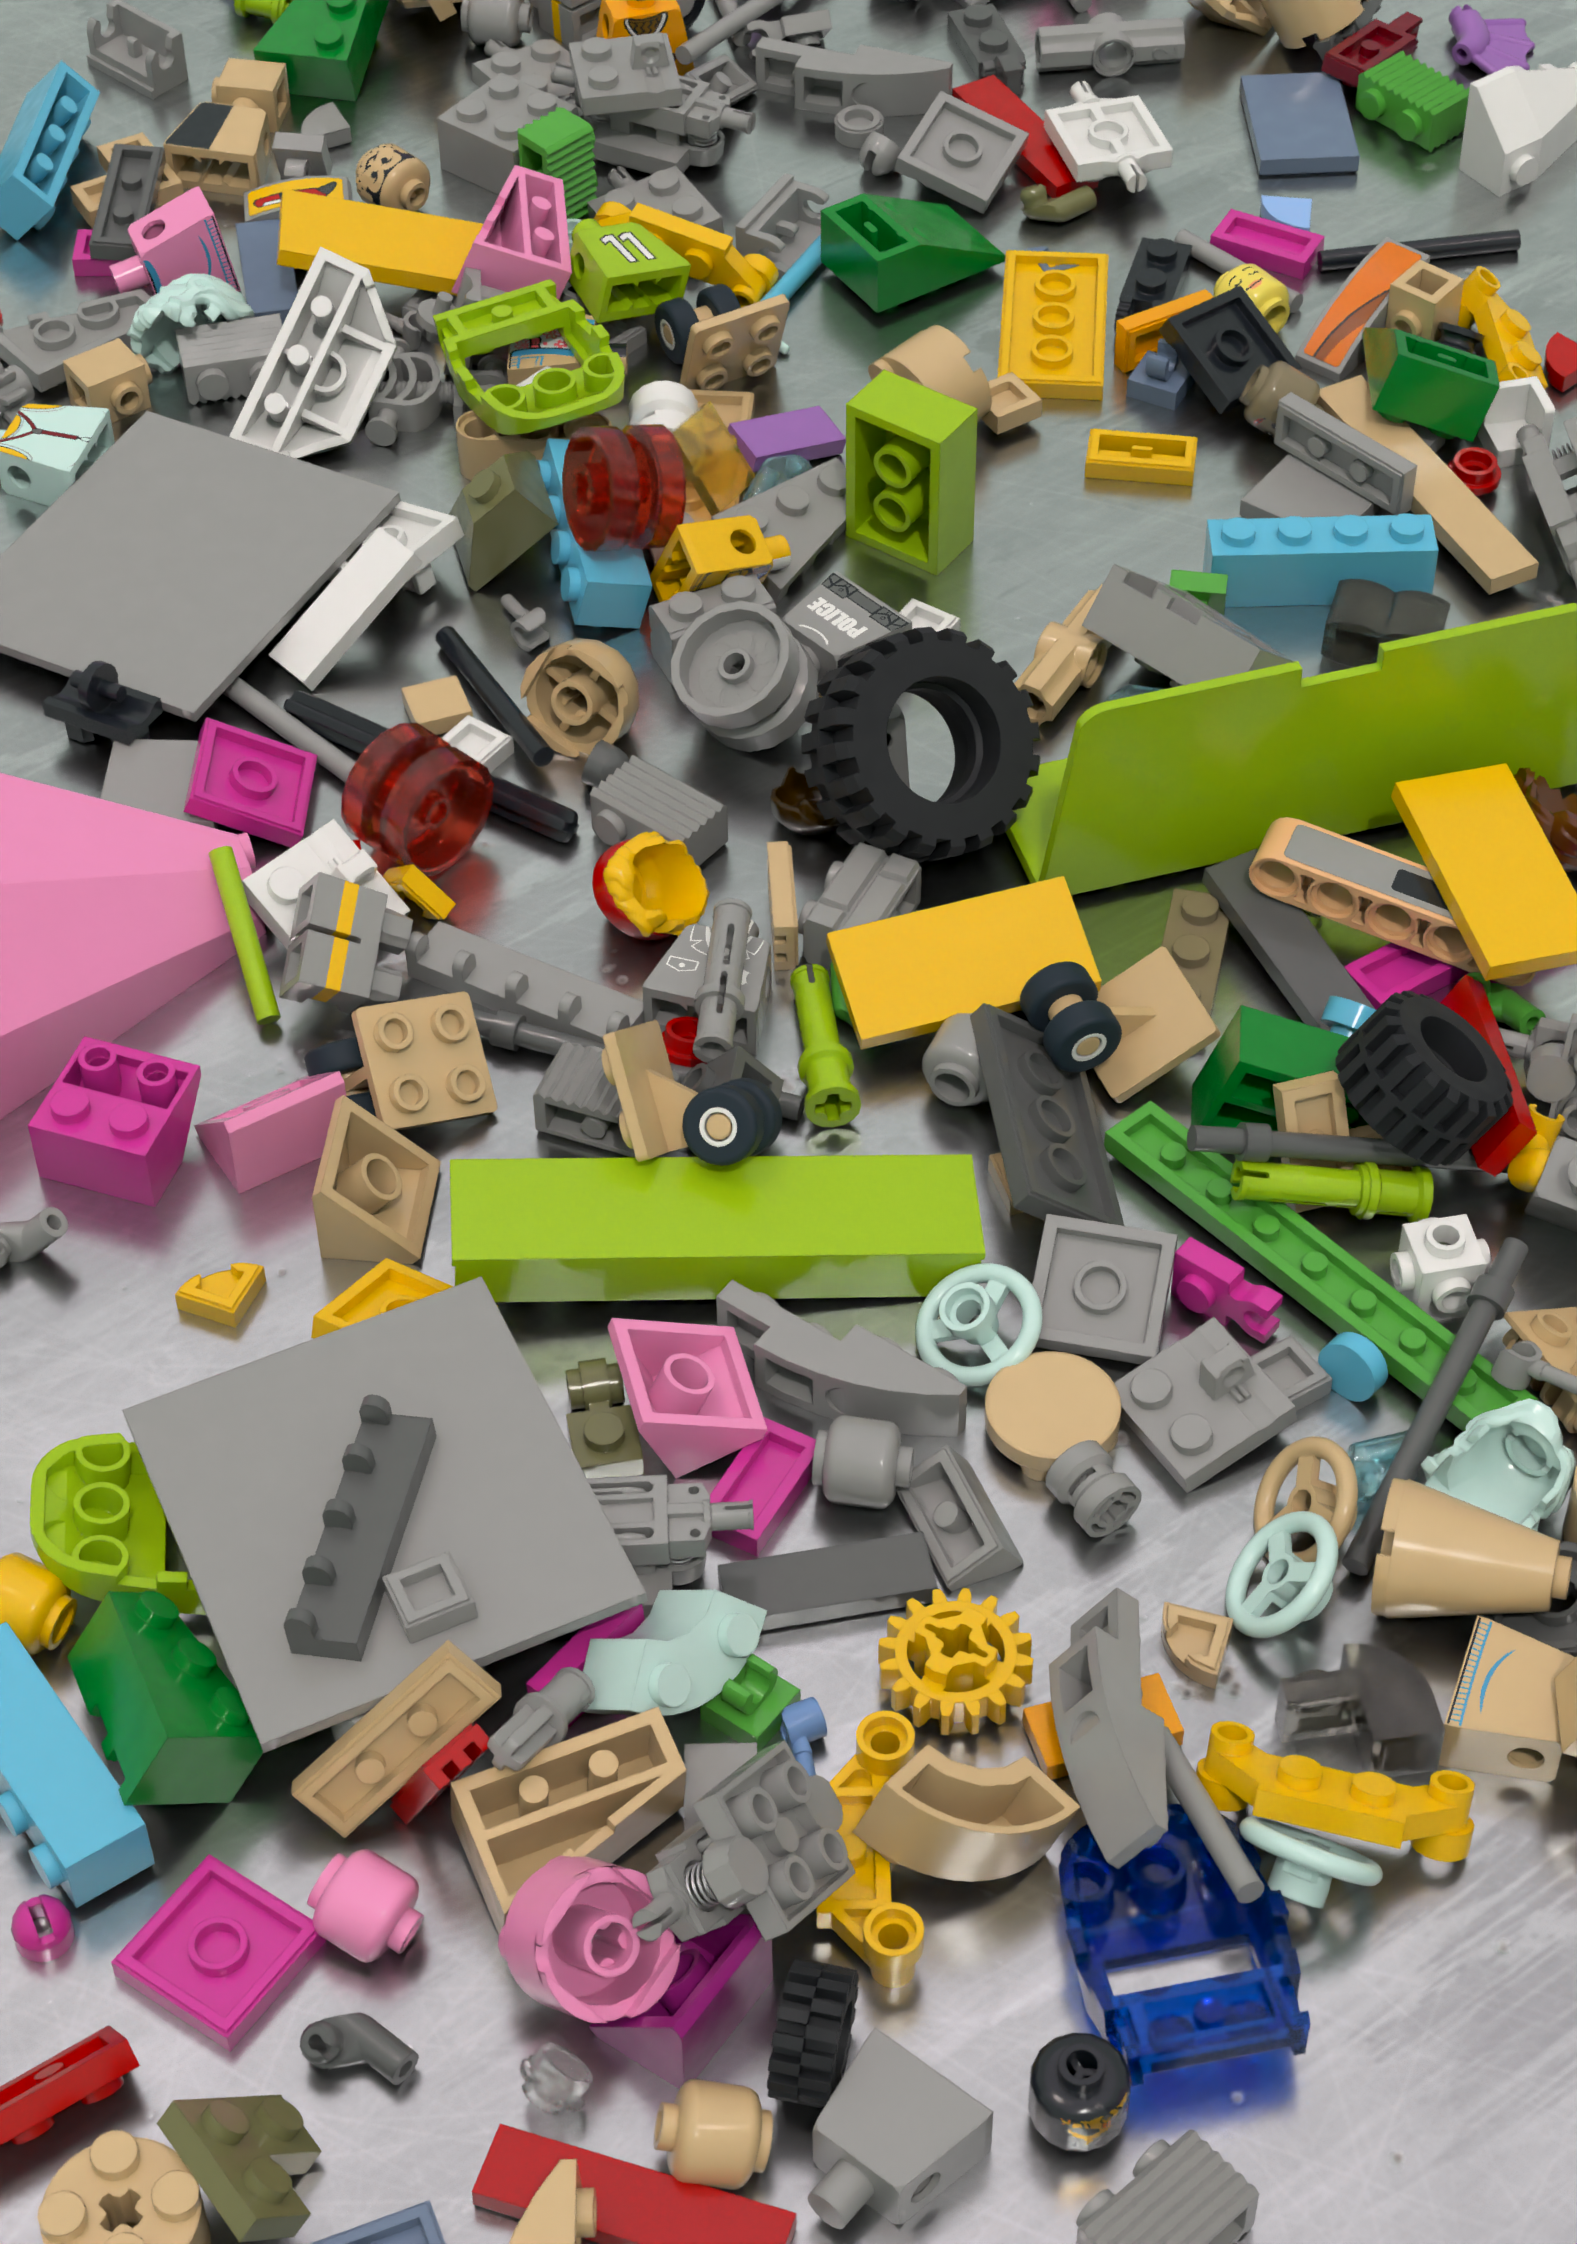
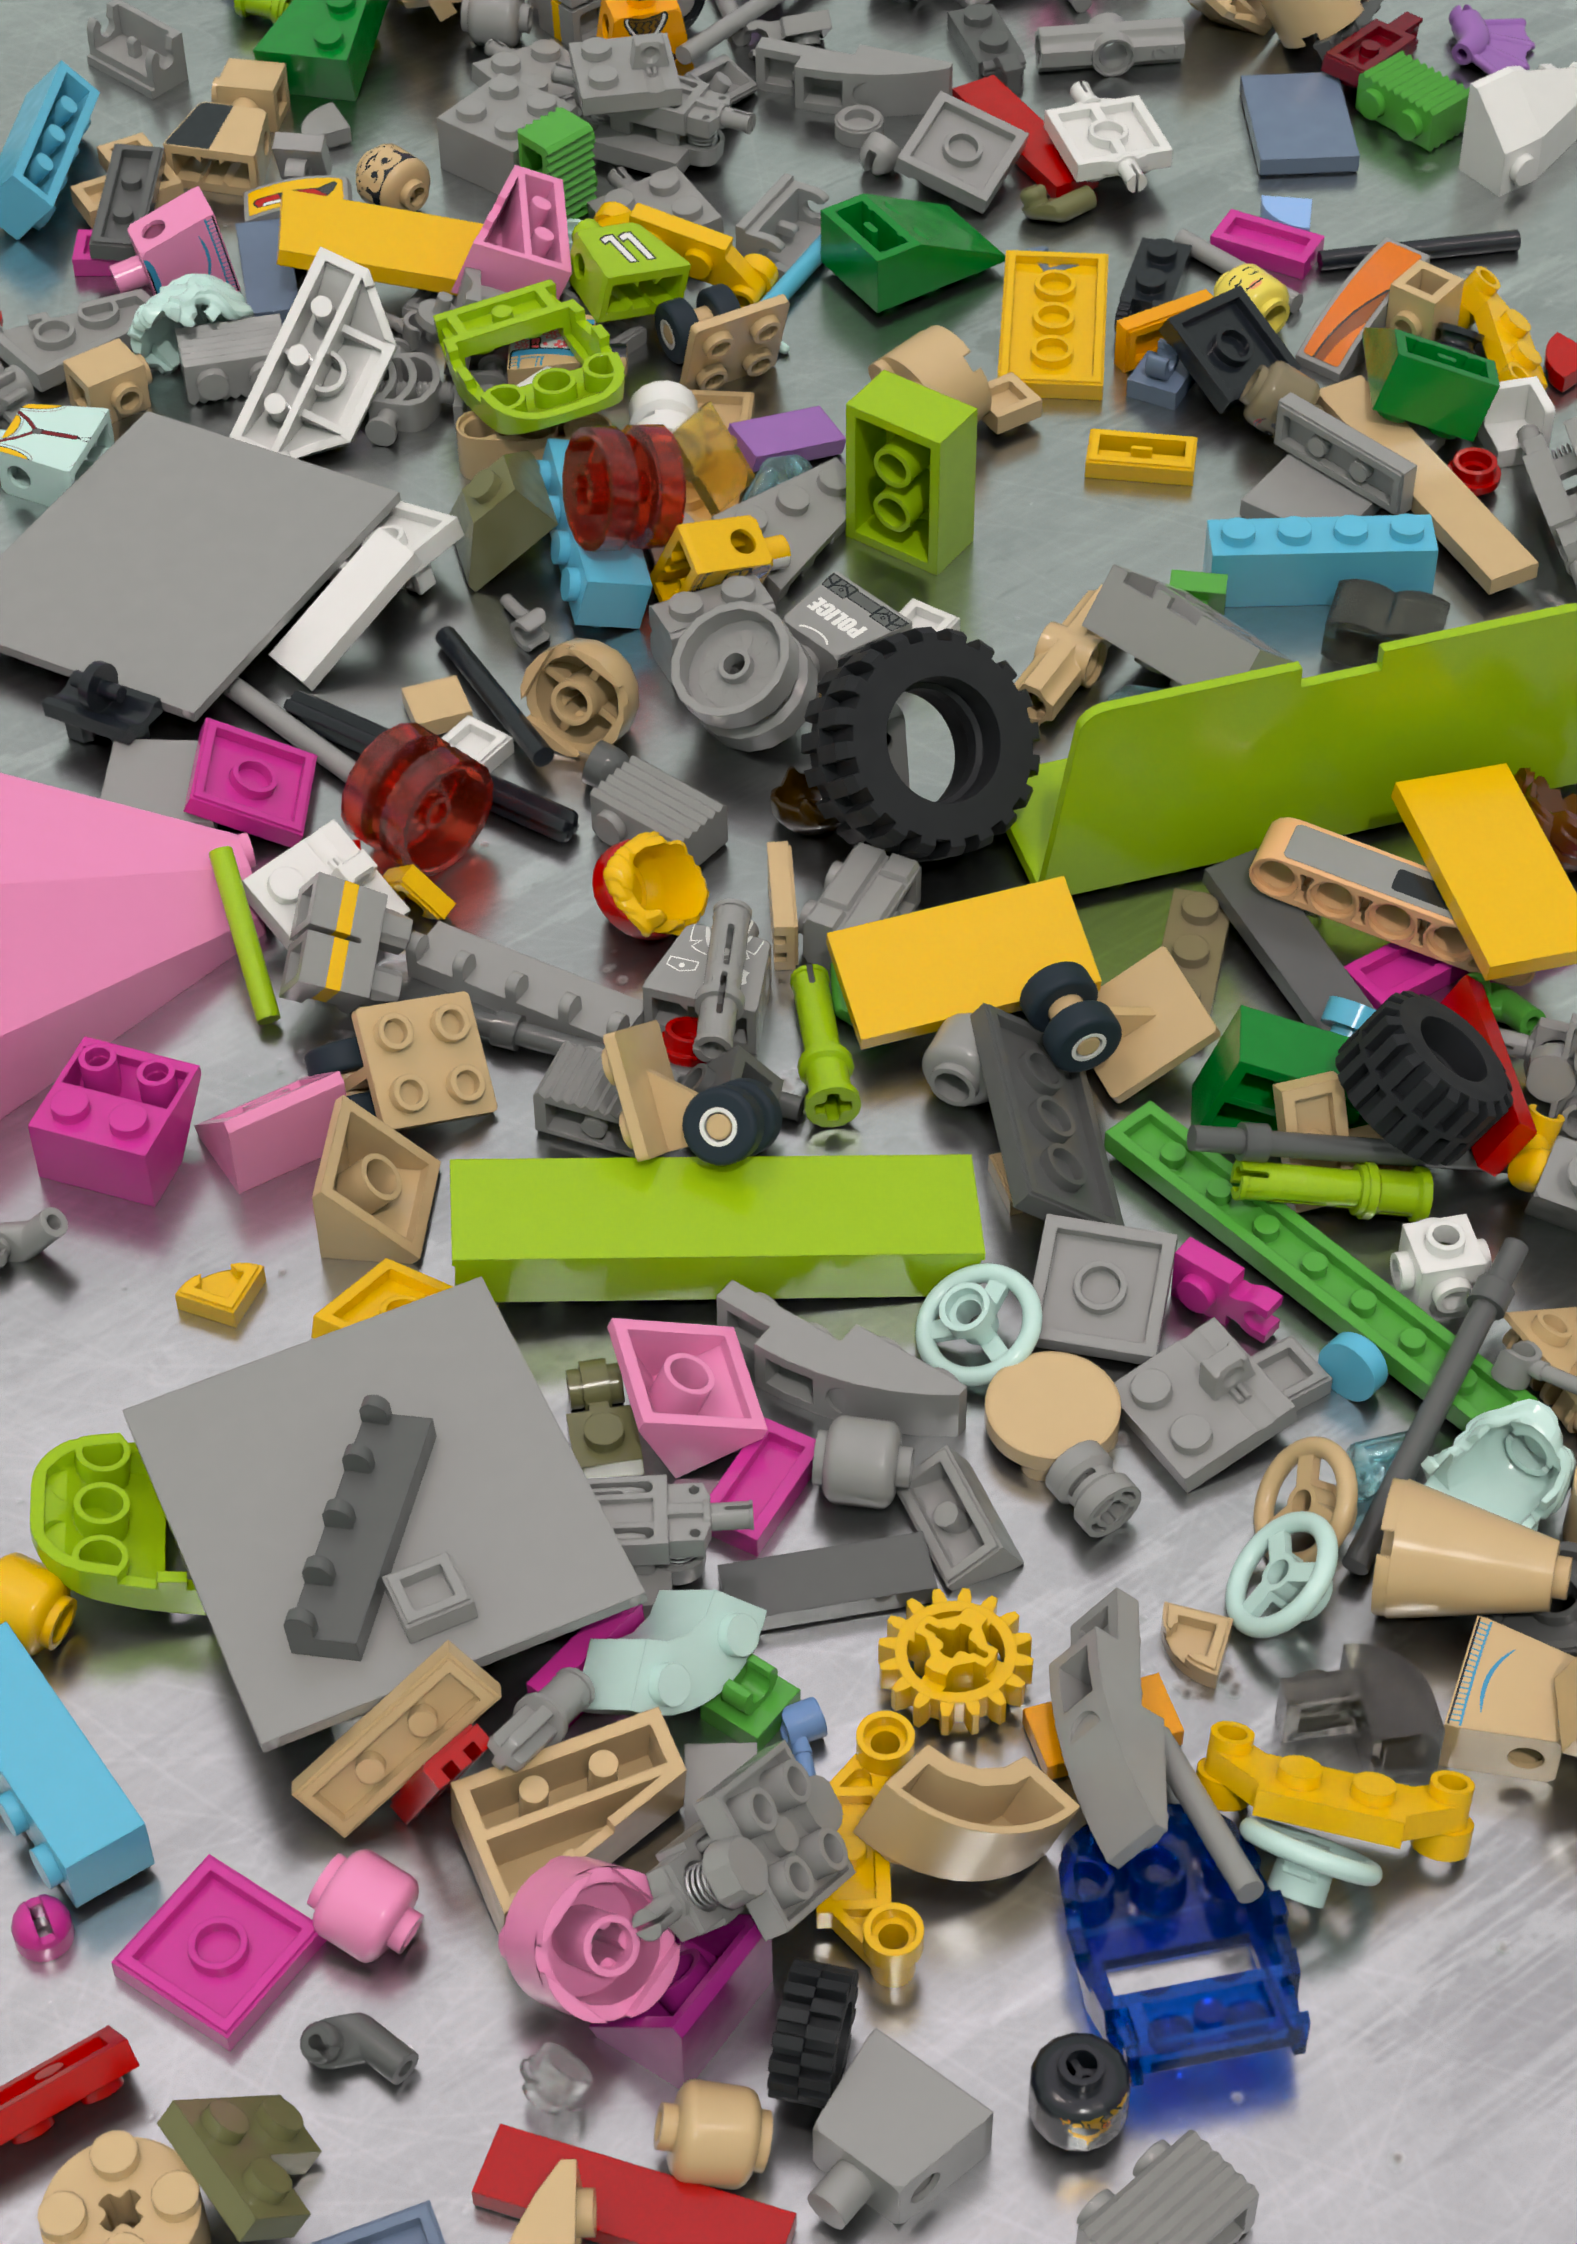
green wedge [67,1590,263,1805] -> none

